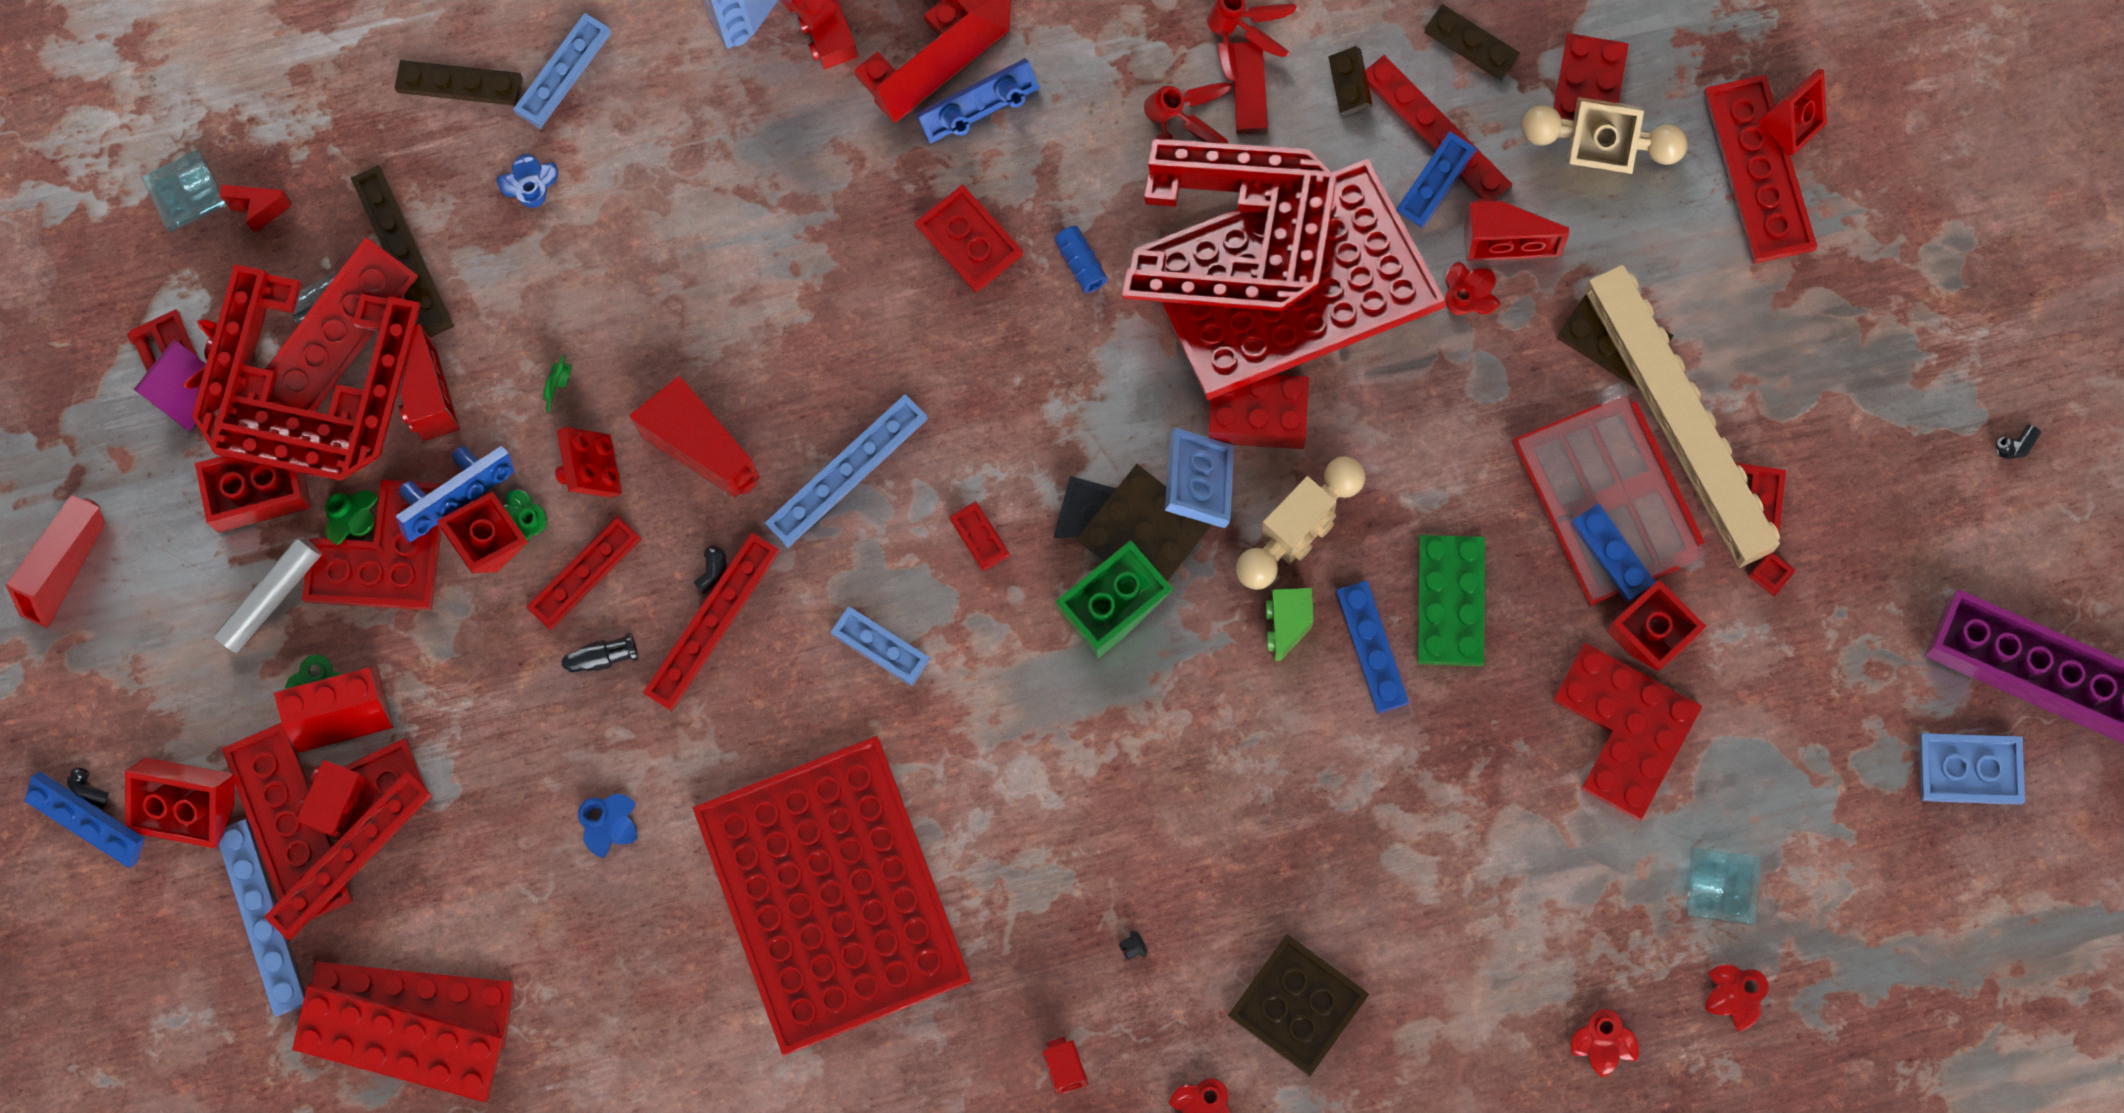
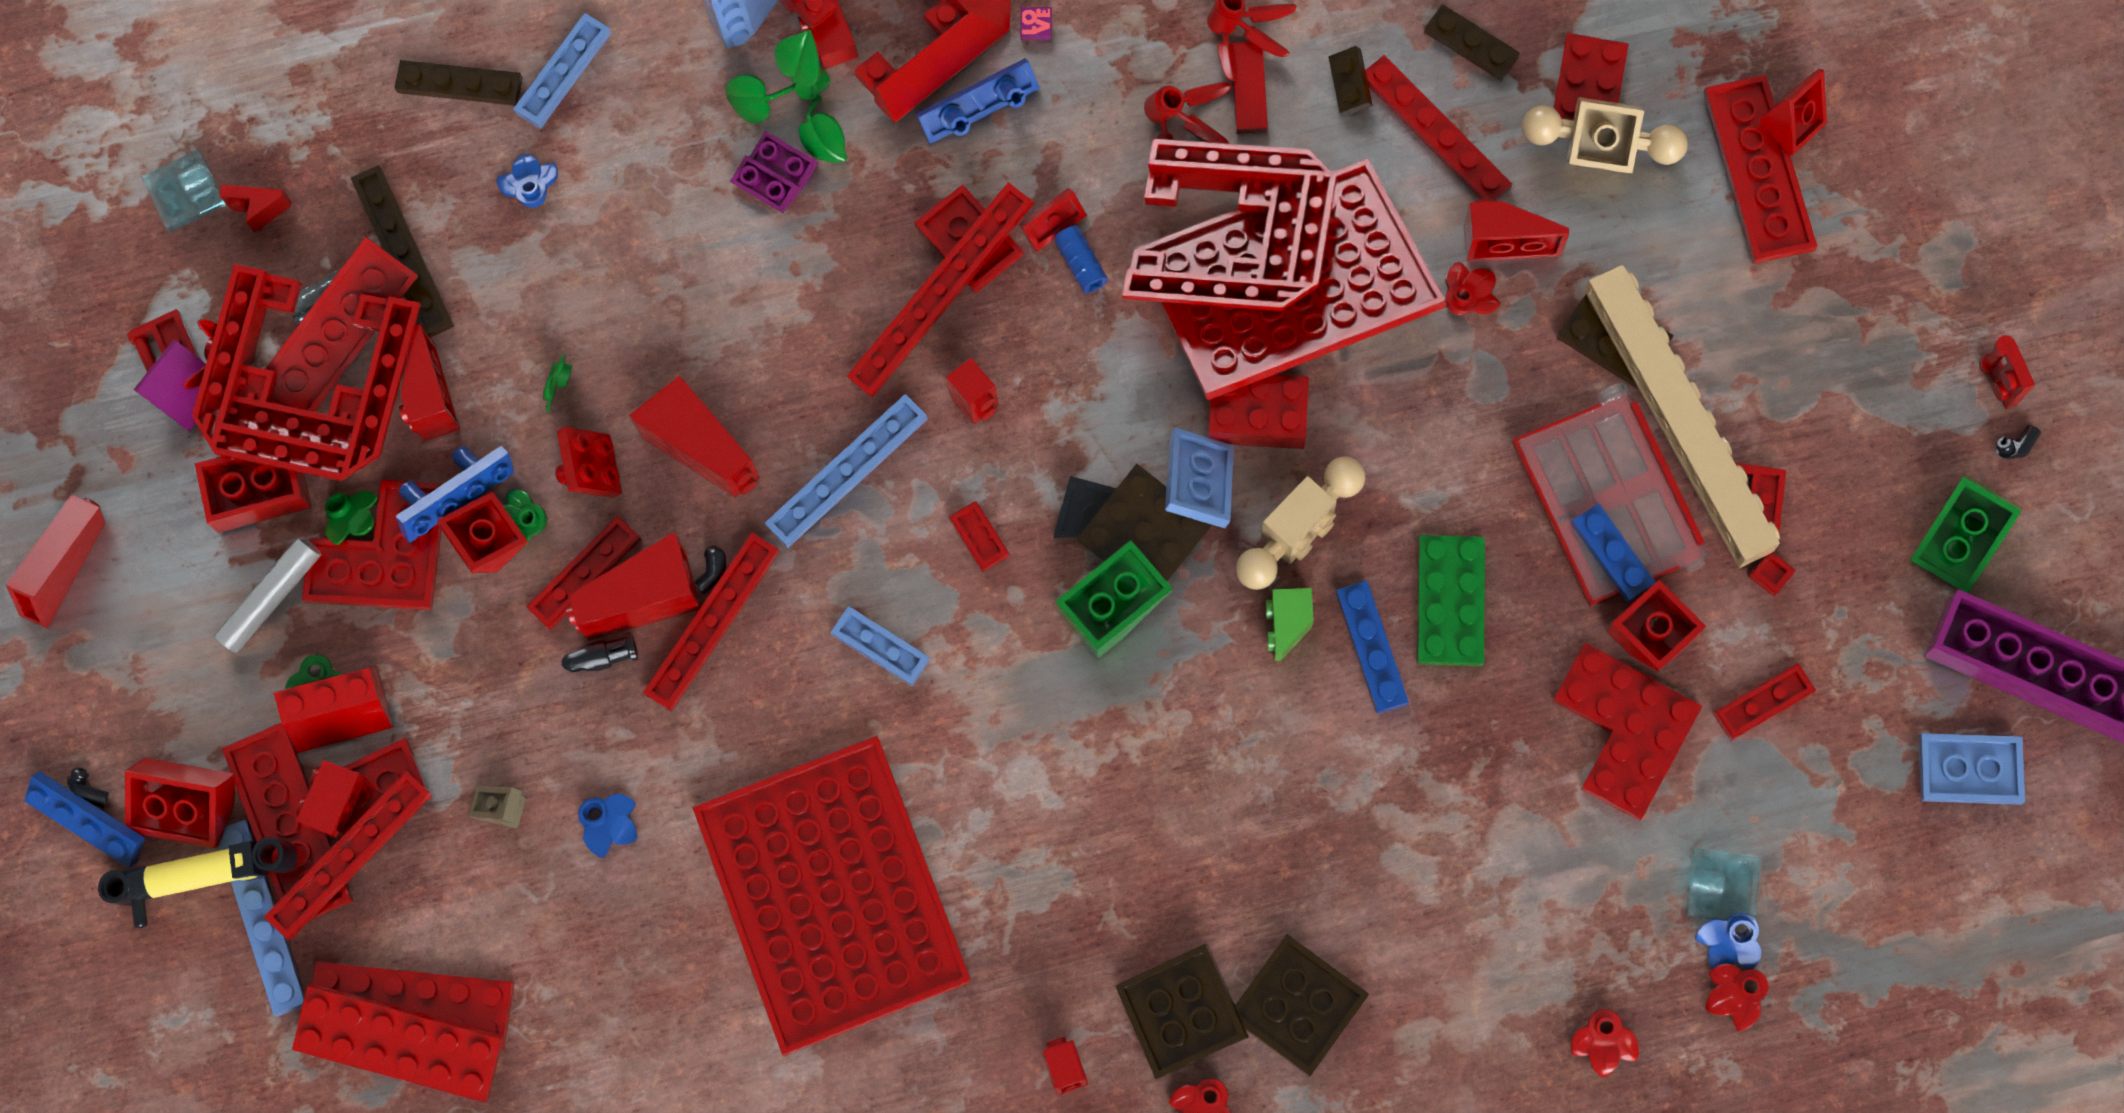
black piece [1119,930,1148,960] -> none
blue plate [1396,132,1477,229] -> none
none -> piece [98,837,297,928]
none -> dark tan slope [468,785,526,828]
none -> red slope [567,533,700,641]
none -> green plant [725,30,848,163]
none -> magenta slope [730,131,819,213]
none -> red plate [846,182,1034,398]
none -> red brick [946,357,999,424]
none -> red plate [1018,188,1087,251]
none -> tile [1020,7,1052,40]
none -> dark brown plate [1116,944,1249,1079]
none -> blue plate [1695,913,1761,969]
none -> red tile [1713,663,1816,741]
none -> green slope [1910,474,2023,594]
none -> red plate [1979,335,2035,409]

